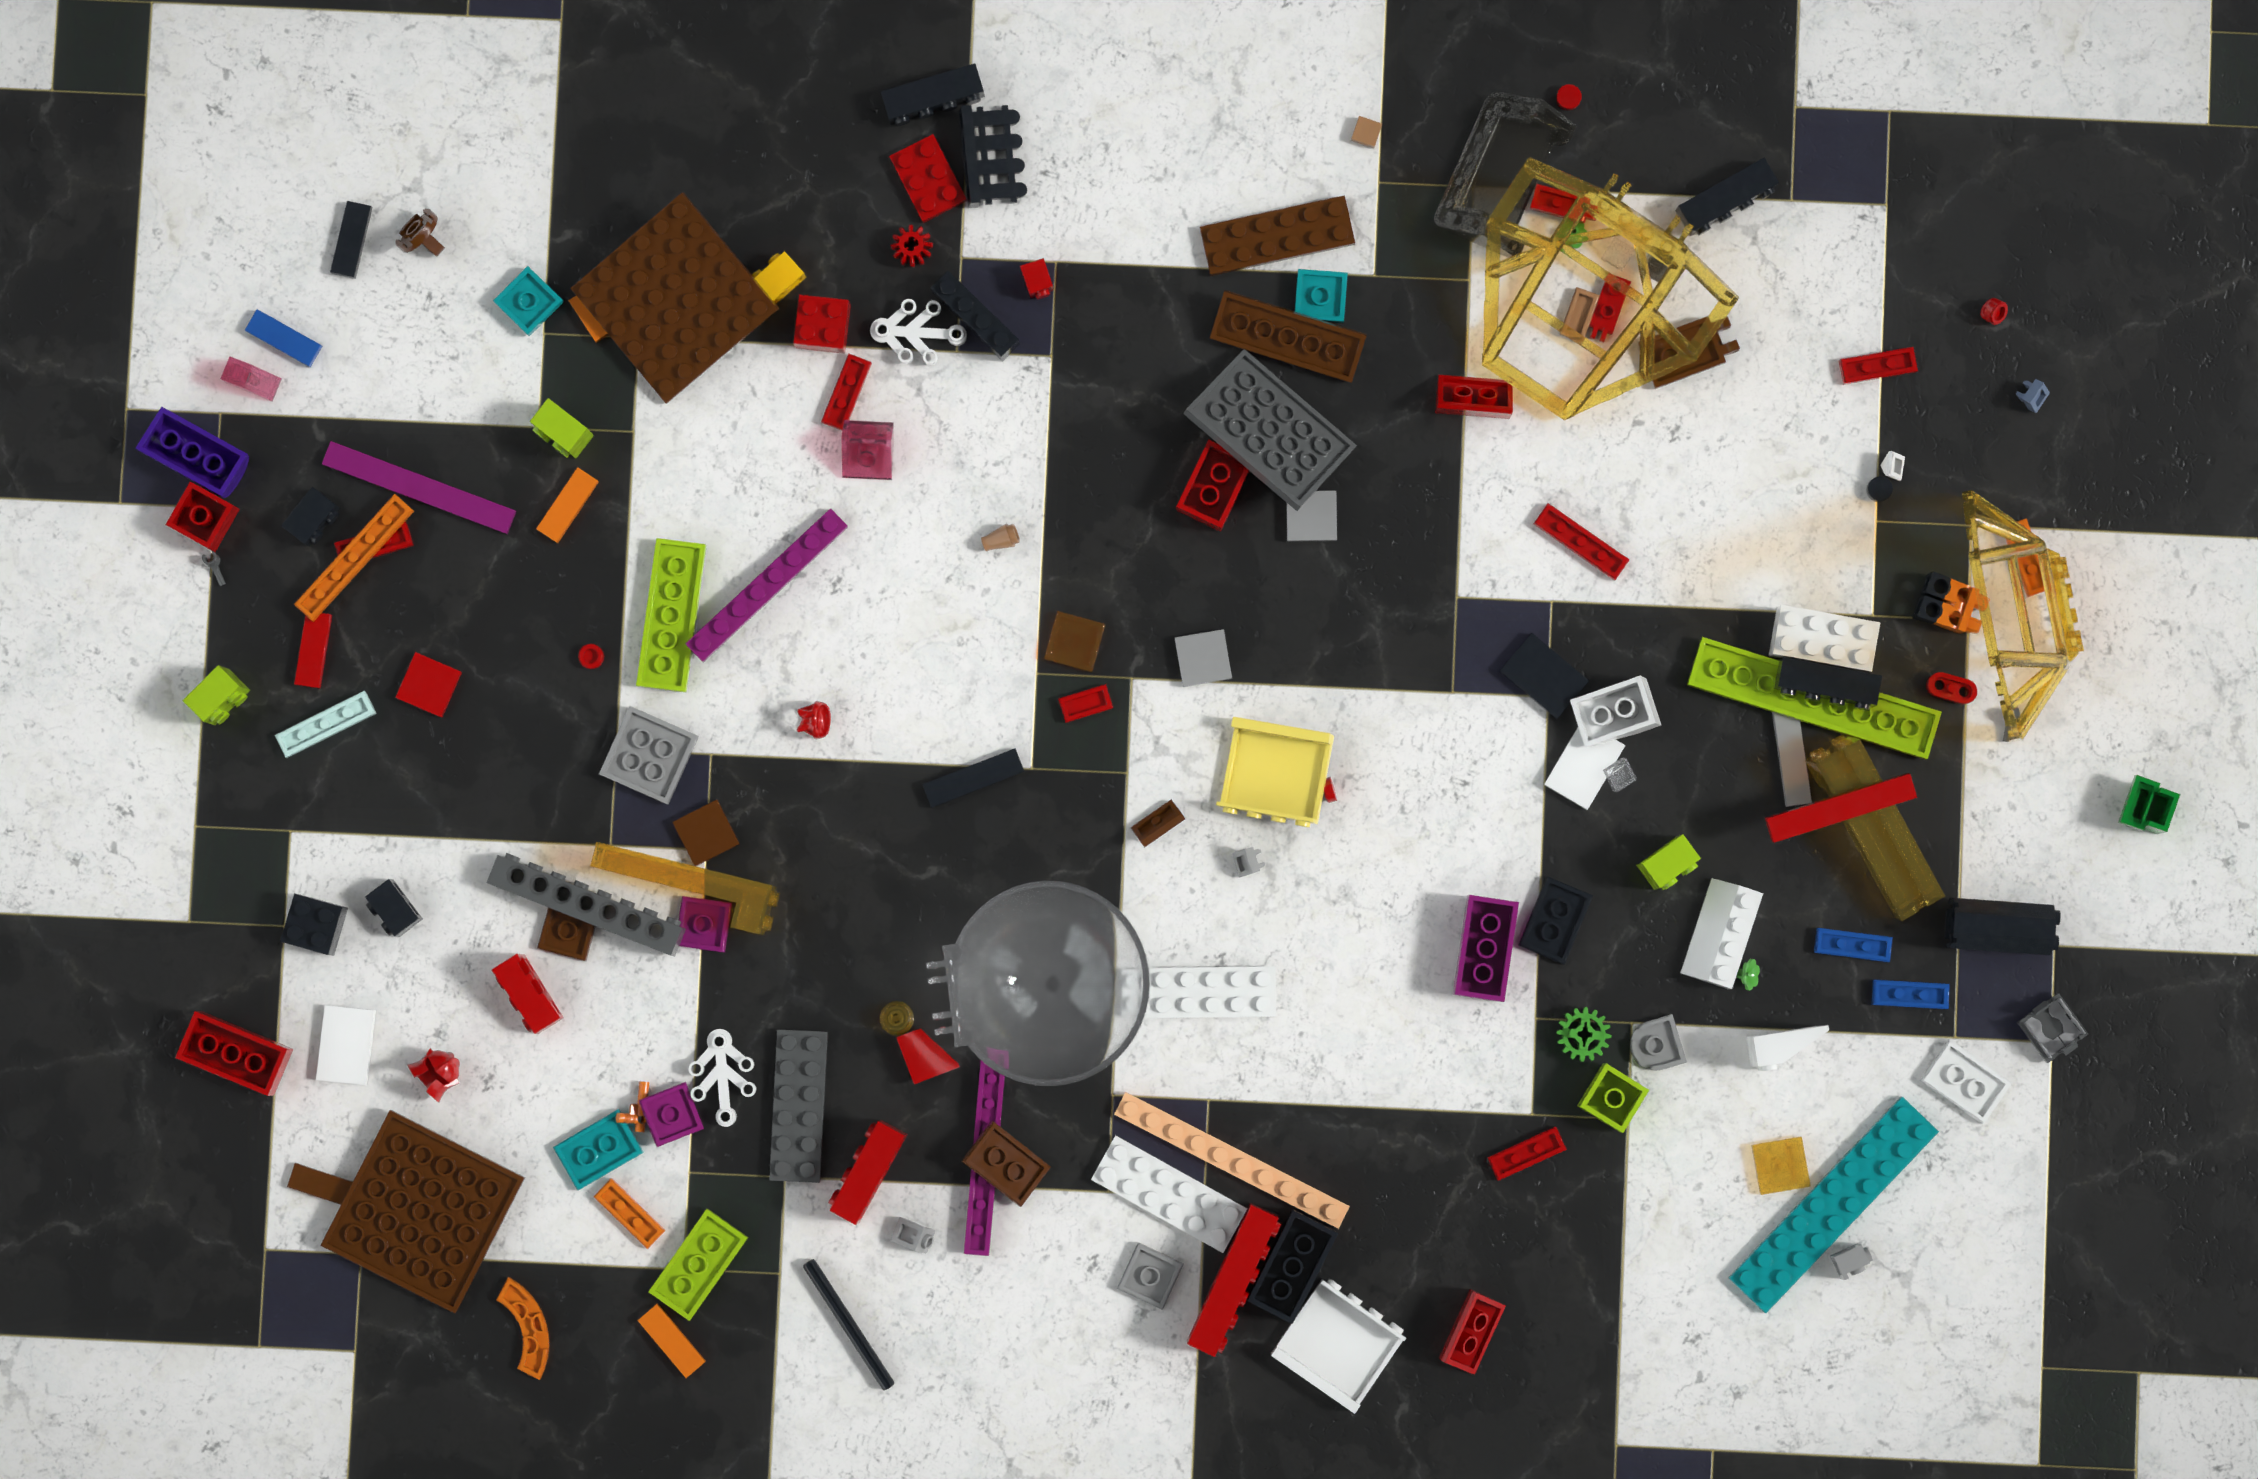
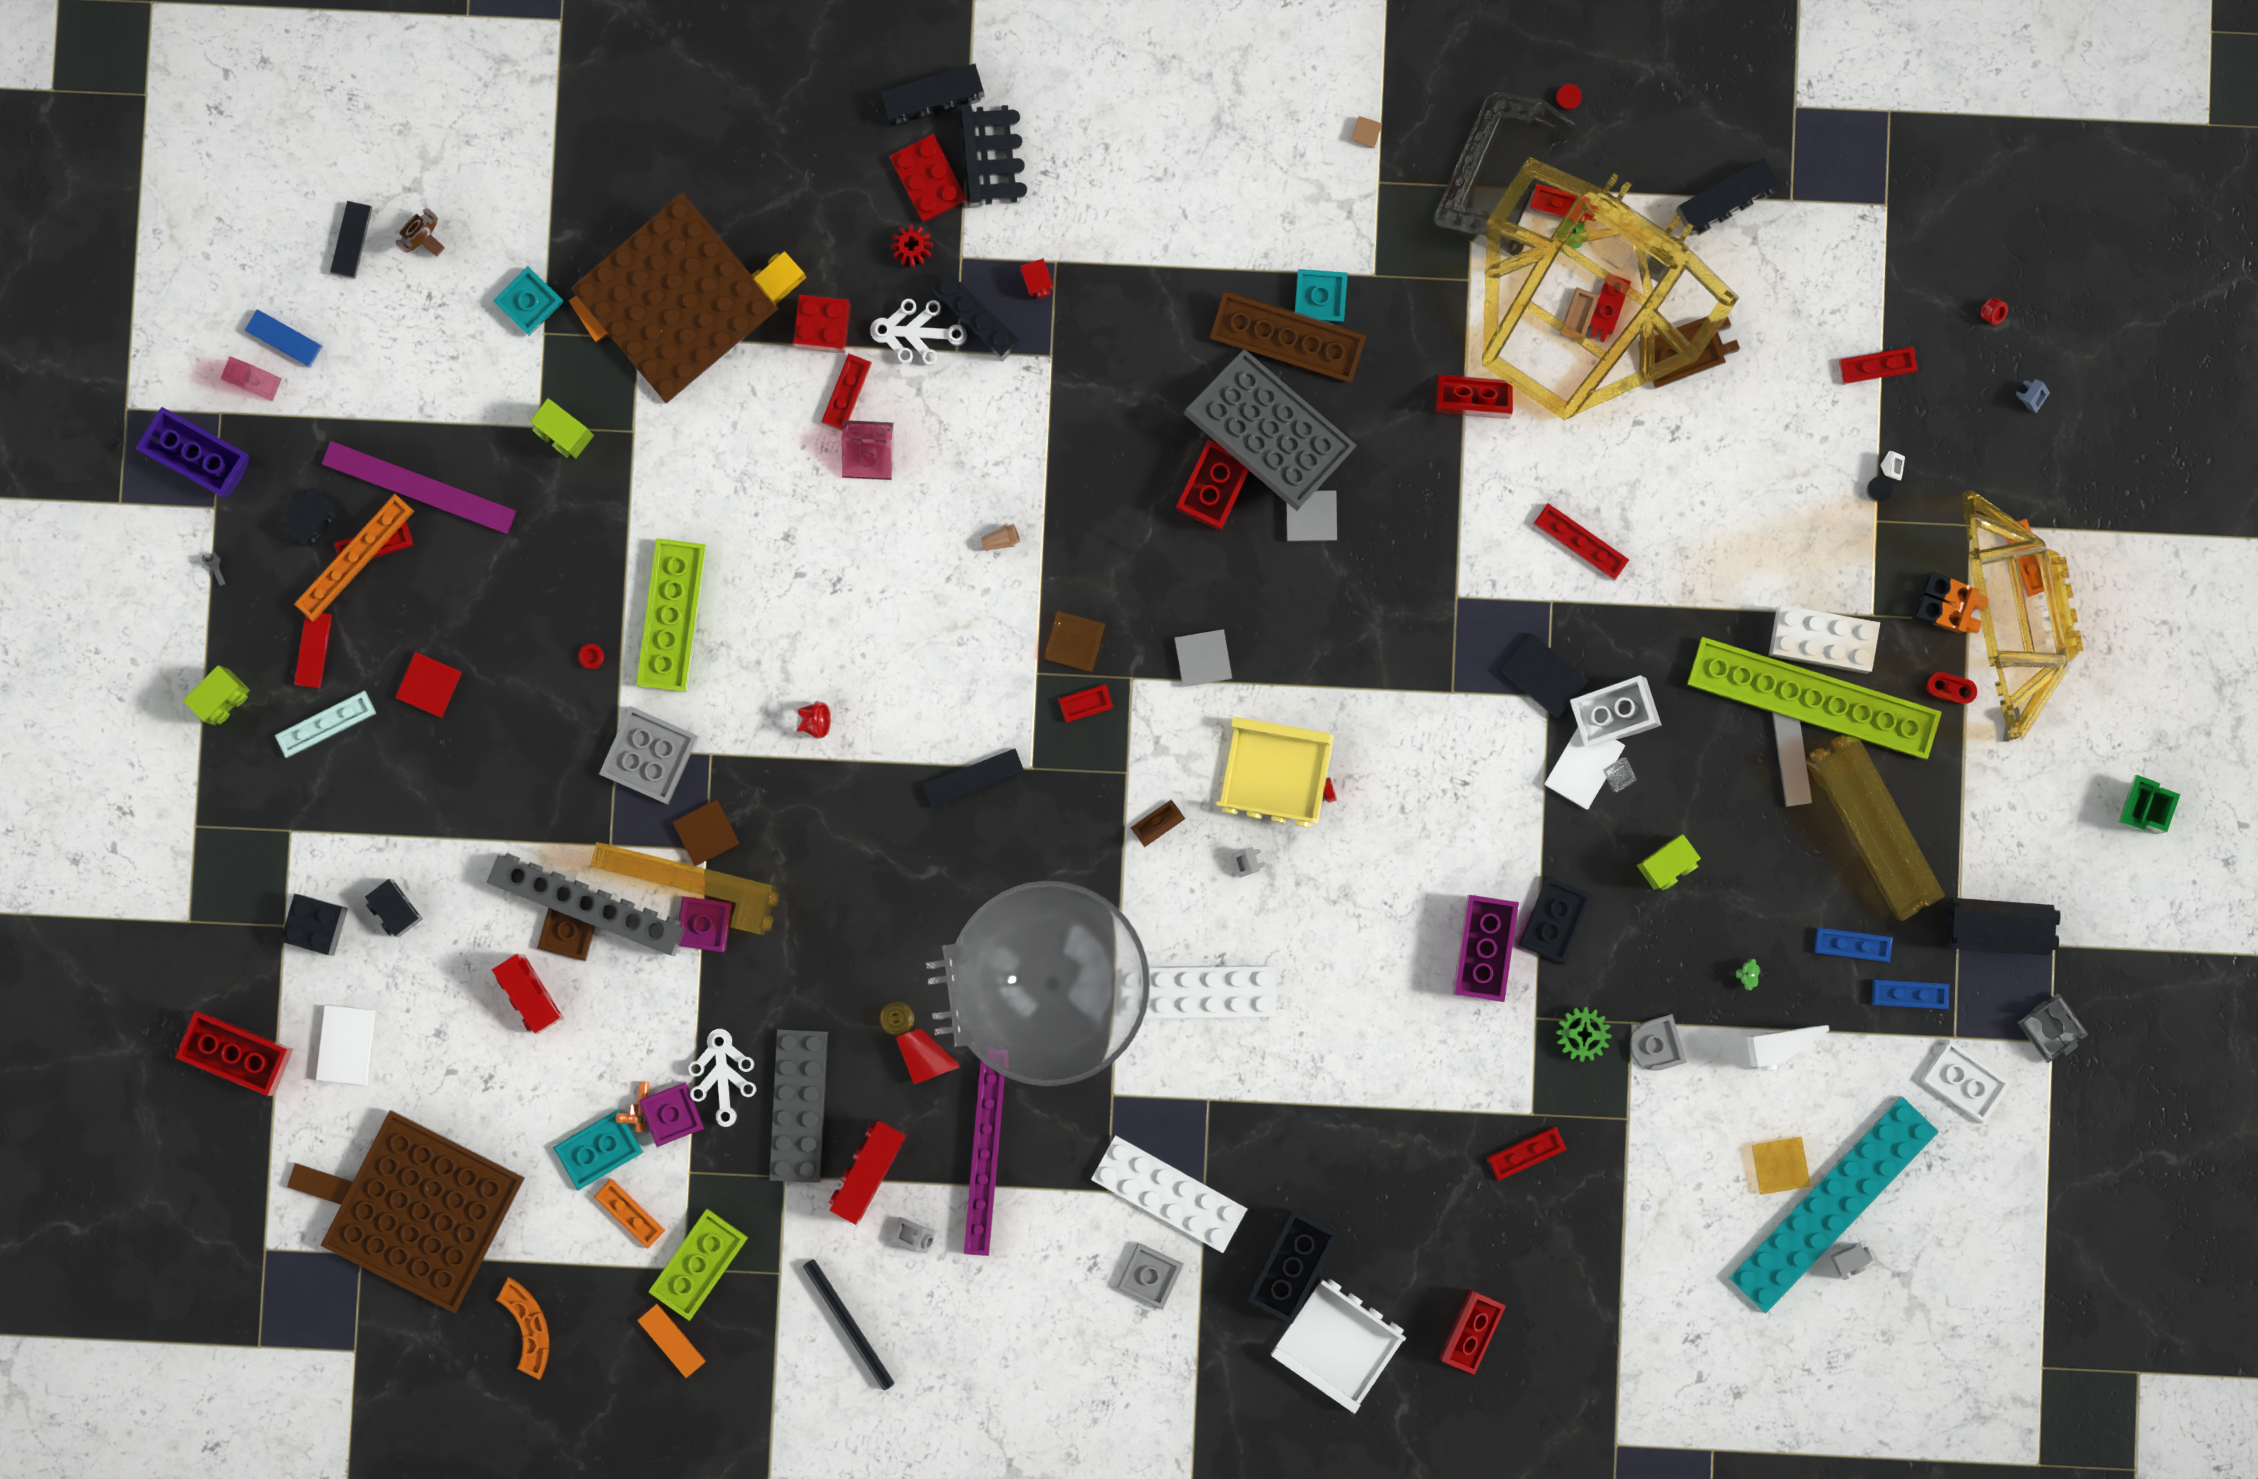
red brick [165,481,240,552] -> none
red helmet [407,1048,460,1103] -> none
orange tile [536,467,599,543] -> none
magenta plate [686,508,848,663] -> none
reddish brown tile [961,1121,1051,1207] -> none
light nougat plate [1114,1092,1350,1229] -> none
red brick [1187,1203,1281,1357] -> none
reddish brown plate [1200,195,1355,276] -> none
lime brick [1577,1063,1649,1133] -> none
white slope [1680,878,1763,989] -> none
red tile [1765,773,1917,843] -> none
black brick [1774,657,1882,711] -> none

